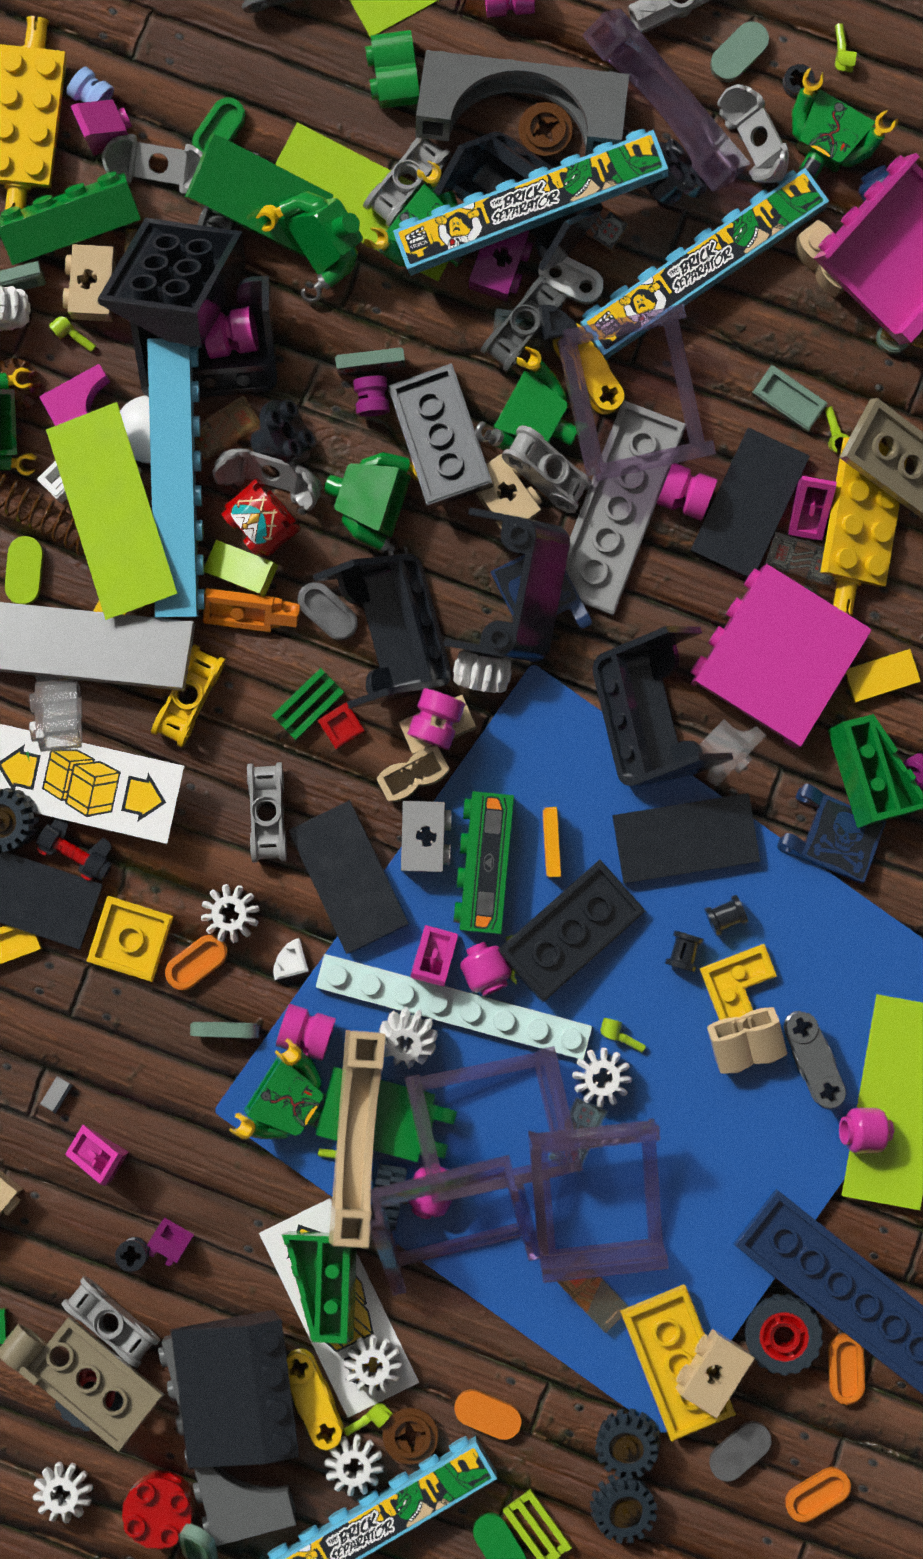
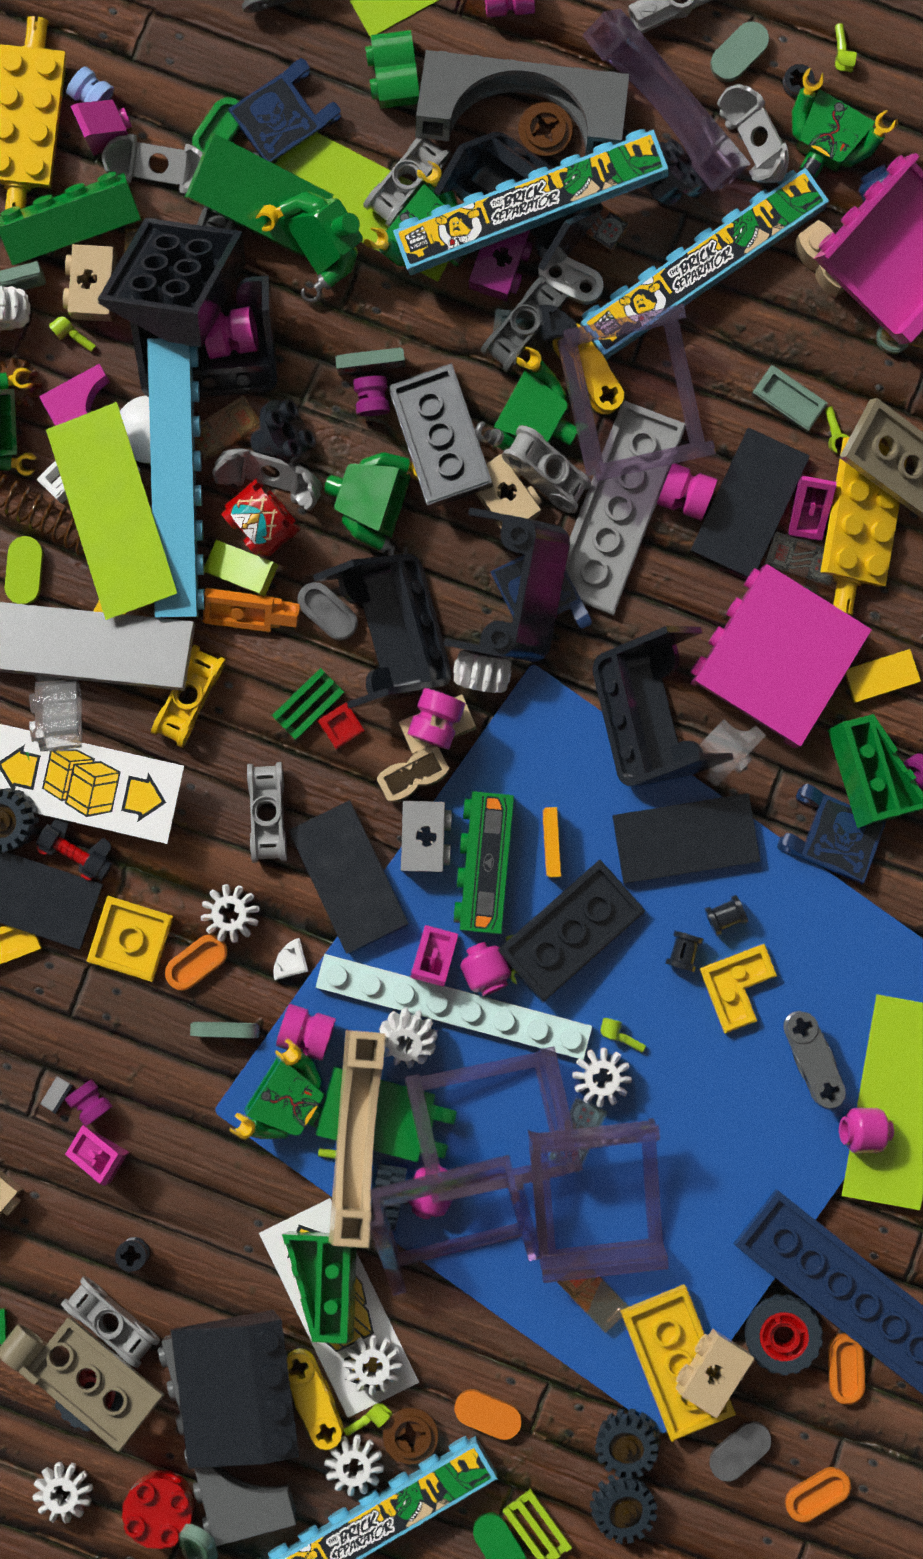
magenta tile [147,1218,194,1266] -> none
tan brick [707,1007,787,1074] -> none
none -> magenta wheel [65,1079,113,1127]
none -> flag [228,58,341,163]

